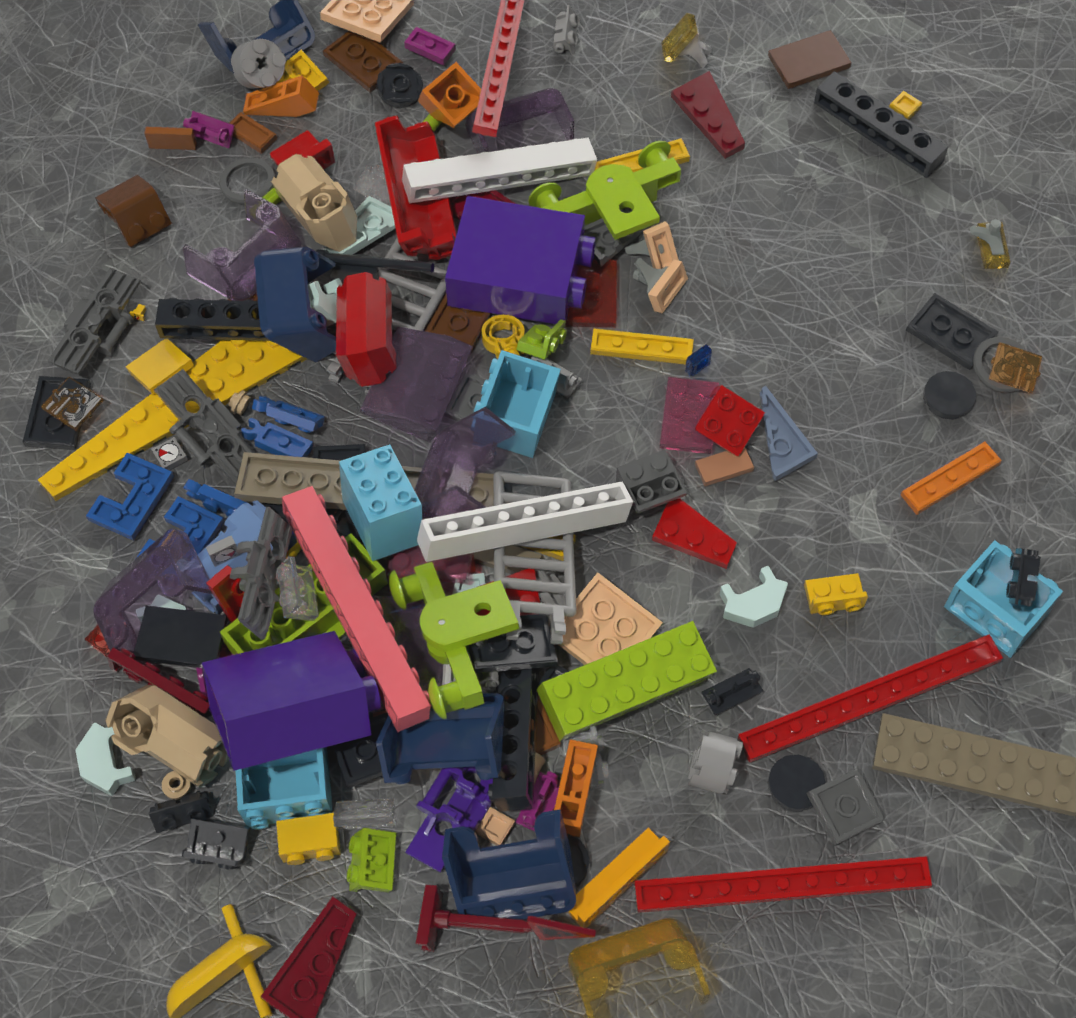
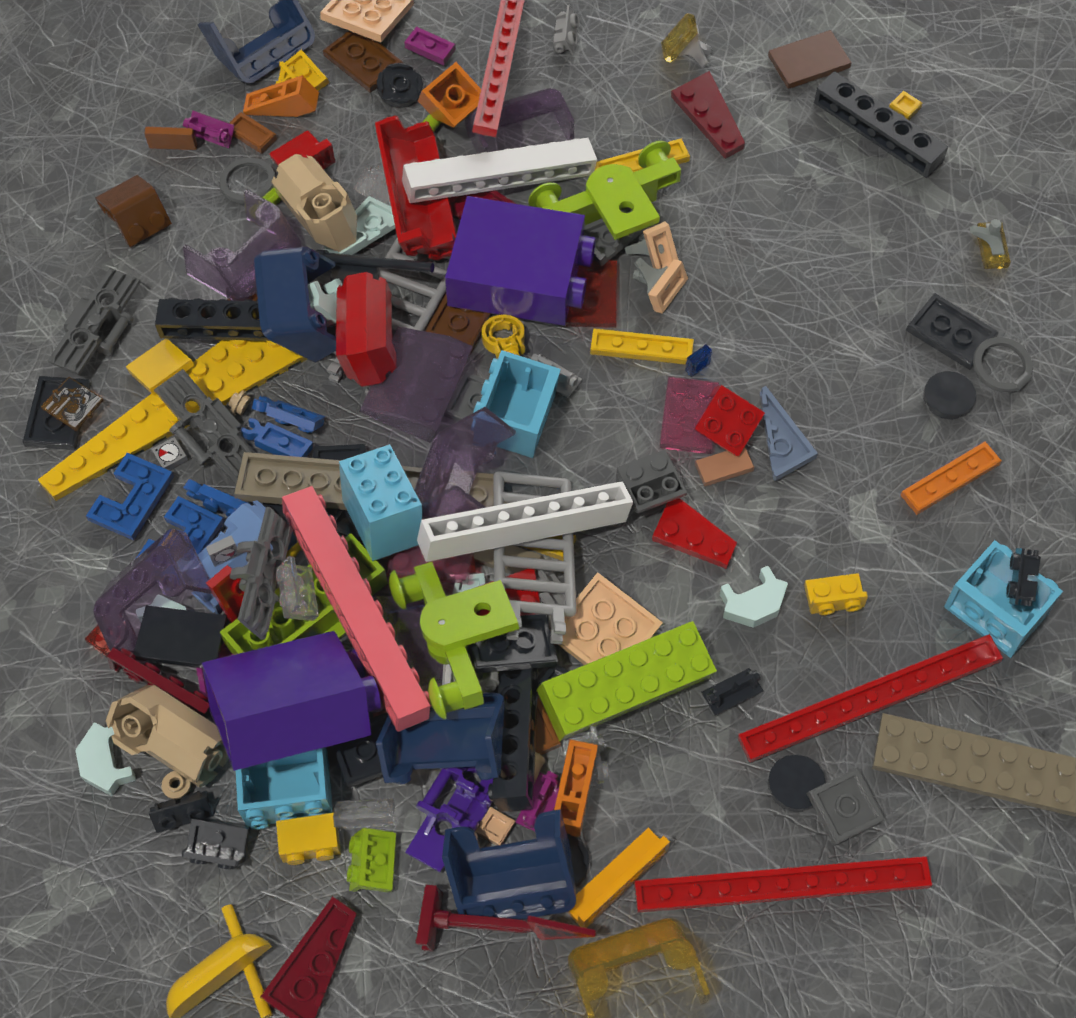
yellow piece [129,304,146,321] -> none
light grey brick [231,39,286,89] -> none
lime bracket [516,320,567,360] -> none
light grey brick [688,729,743,794] -> none
clear orange piece [989,342,1042,393] -> none

